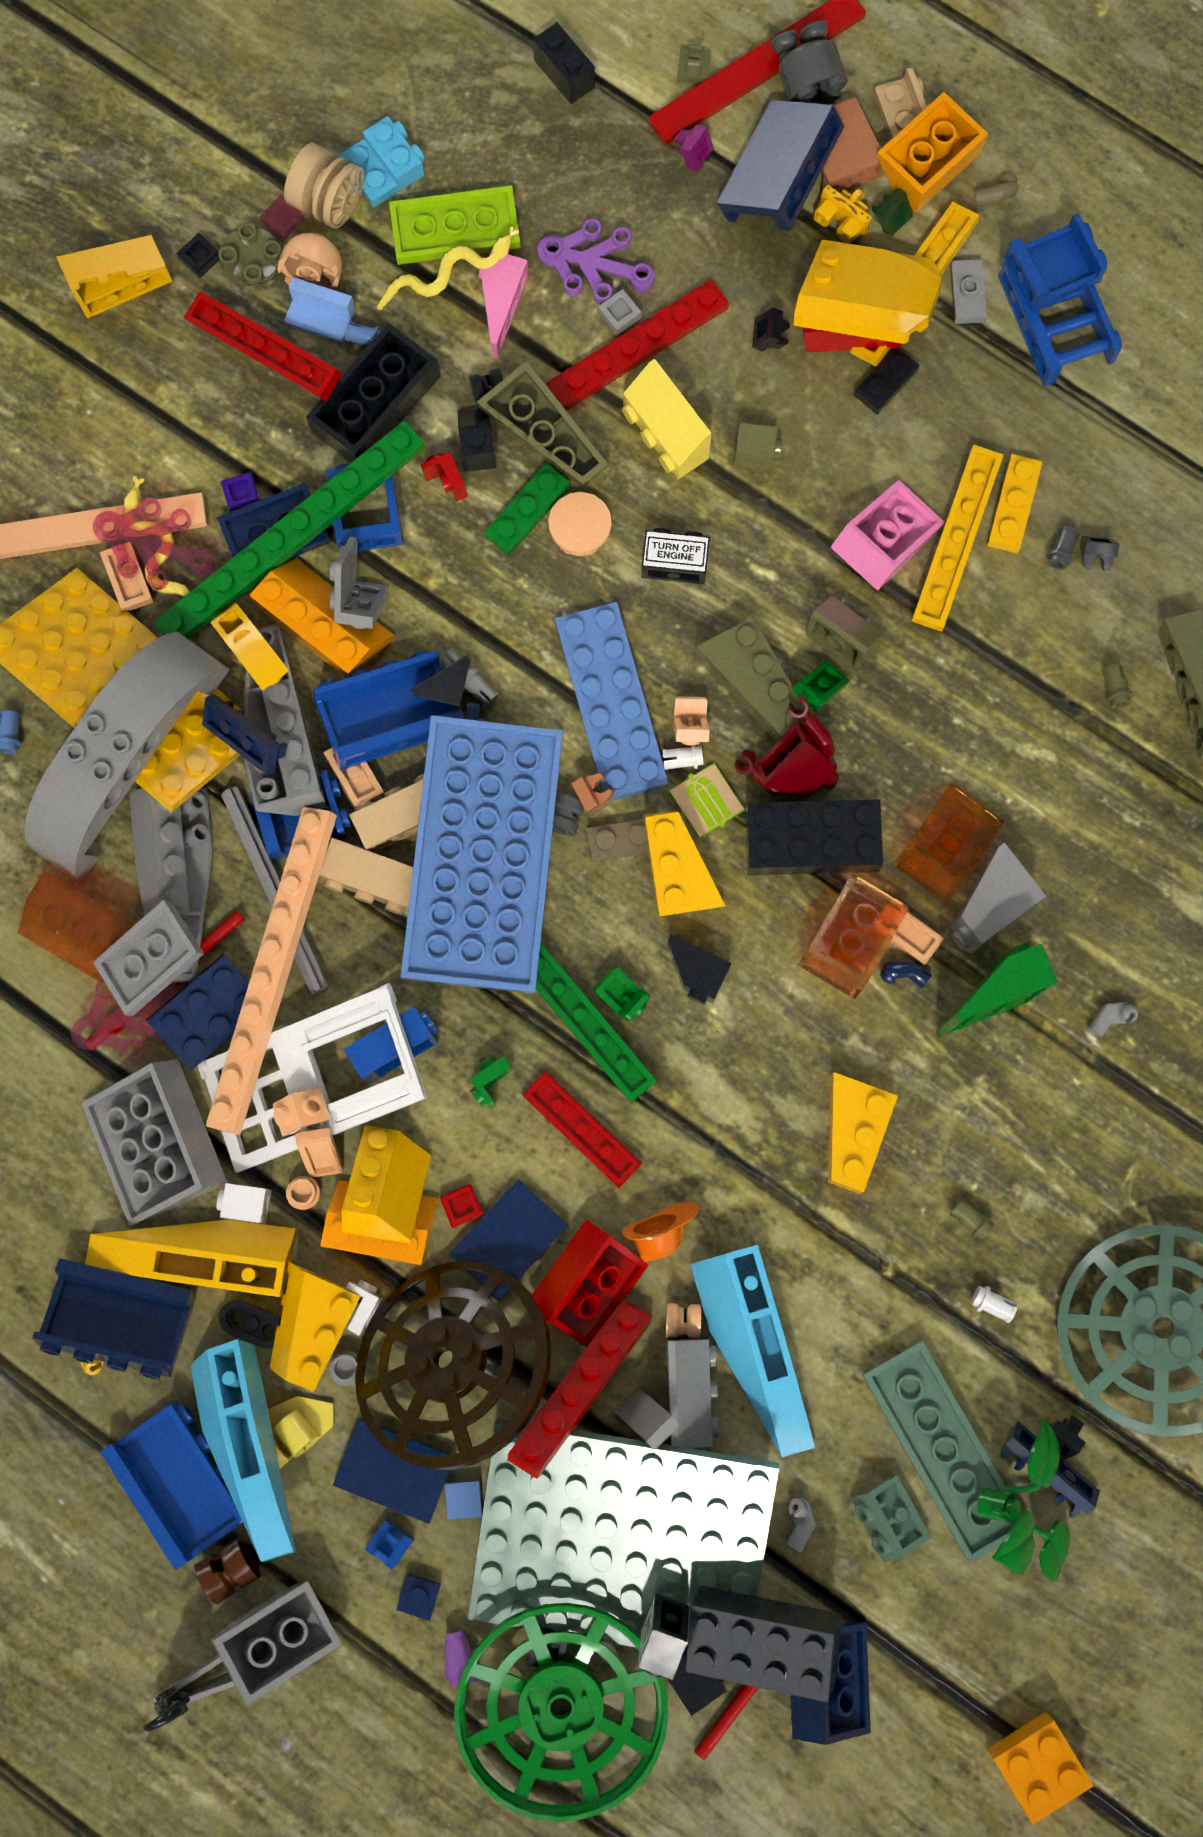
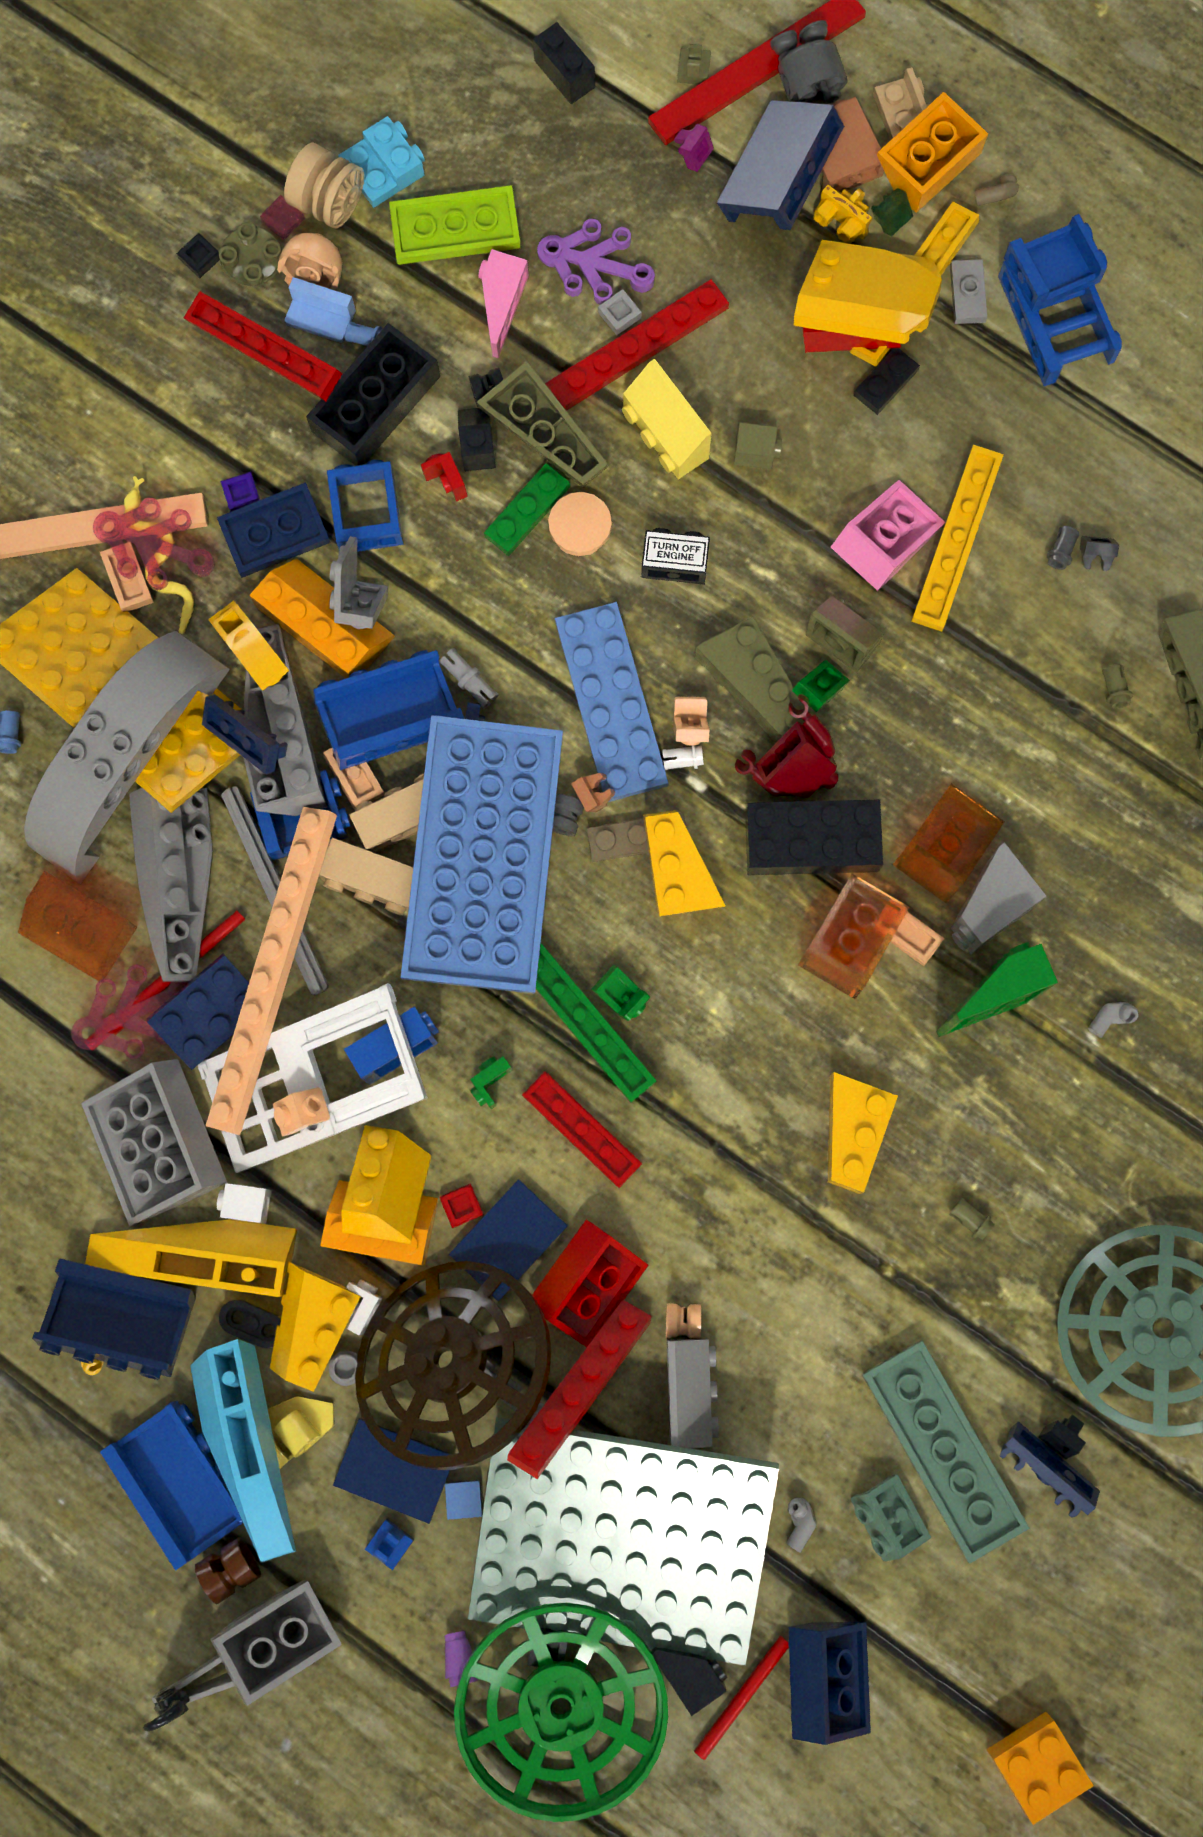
yellow wedge [56,235,173,319] -> none
light grey plate [93,899,204,1016] -> none
green plate [153,420,426,639] -> none
light nougat plate [286,1176,320,1210] -> none
light nougat tile [295,1127,343,1178] -> none
light yellow animal [377,227,519,310] -> none
dark blue plate [396,1573,441,1621] -> none
black slope [411,654,472,707] -> none
light grey tile [614,1388,679,1449] -> none
orange piece [622,1202,700,1262] -> none
brick [638,1594,689,1680] -> none
black slope [667,935,731,1005] -> none
piece [669,763,745,839] -> none
black brick [686,1585,842,1703] -> none
medium azure wedge [690,1245,815,1457] -> none
black tile [752,307,790,351] -> none
dark blue arm [880,958,932,988] -> none
white pin [971,1286,1018,1323] -> none
green plant [977,1420,1070,1581] -> none
yellow plate [987,454,1042,554] -> none

